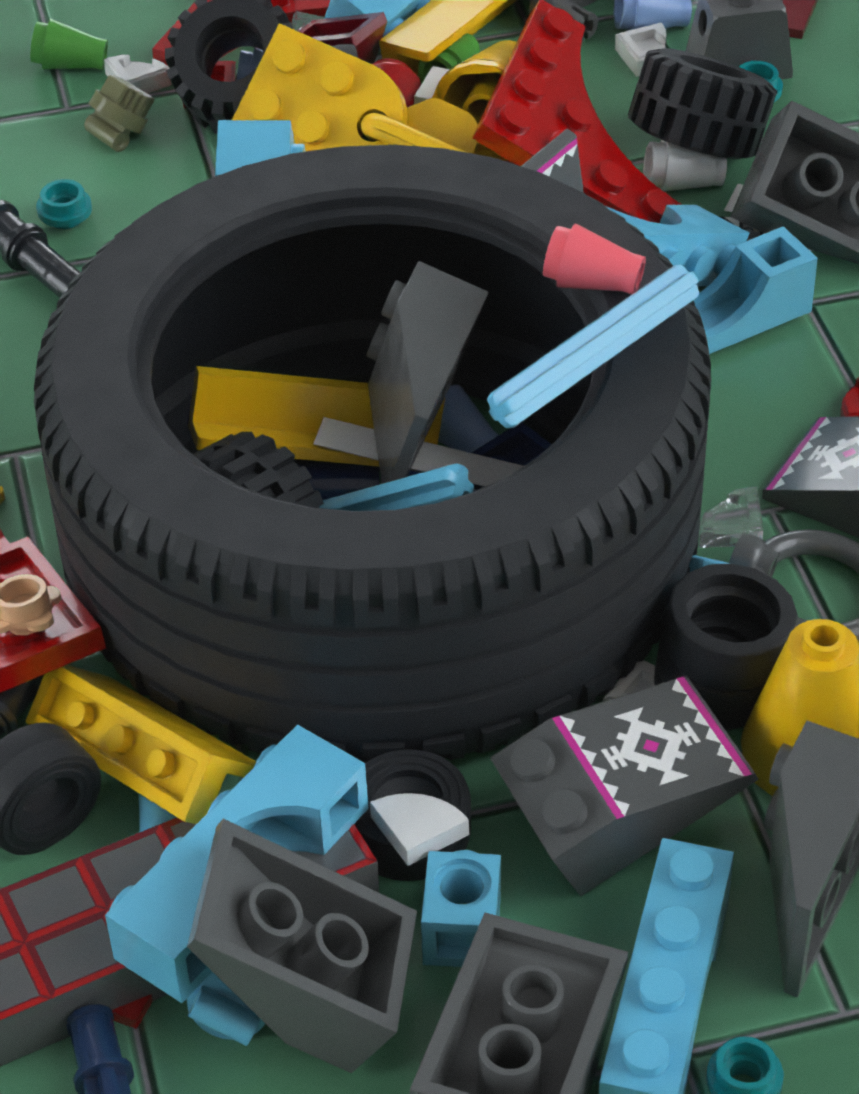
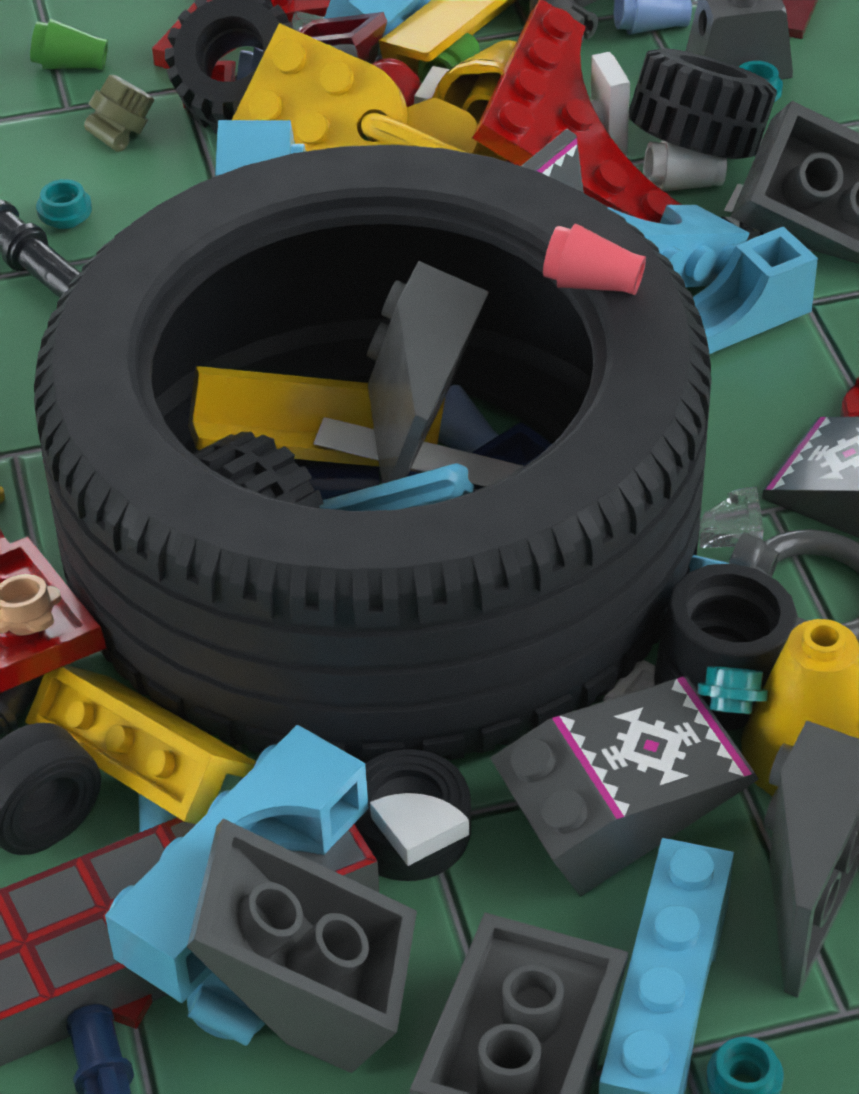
white tile [103,55,172,93] -> none
medium azure brick [421,850,501,967] -> none
medium azure axle [487,265,699,428] -> none
white tile [615,23,667,77] -> none
none -> white plate [590,52,630,157]
none -> teal plate [697,666,768,714]

